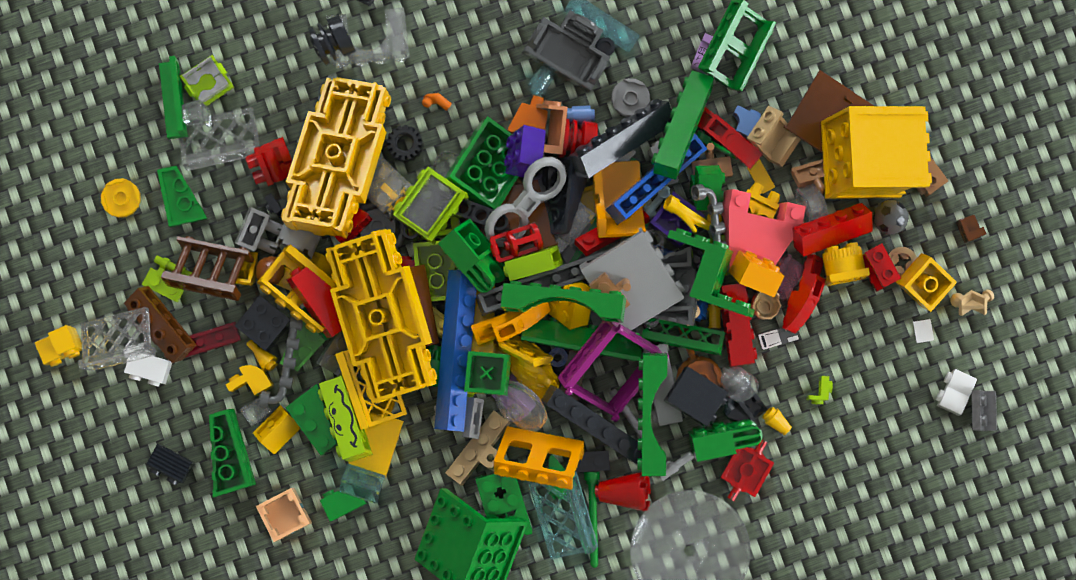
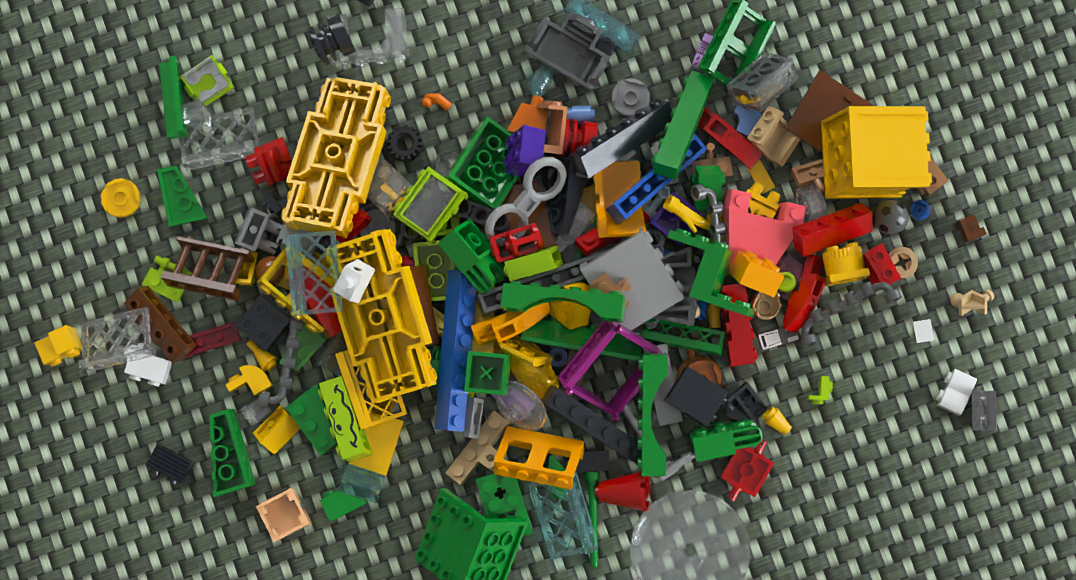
green piece [696,131,735,159] -> none
clear piece [721,366,759,401] -> none
yellow brick [896,253,957,312] -> none
none -> clear light blue fence [285,230,343,316]
none -> white torso [333,259,375,303]
none -> clear piece [726,52,799,112]
none -> lime tile [779,272,796,293]
none -> dark grey bar [800,282,902,348]
none -> blue tile [909,200,930,220]

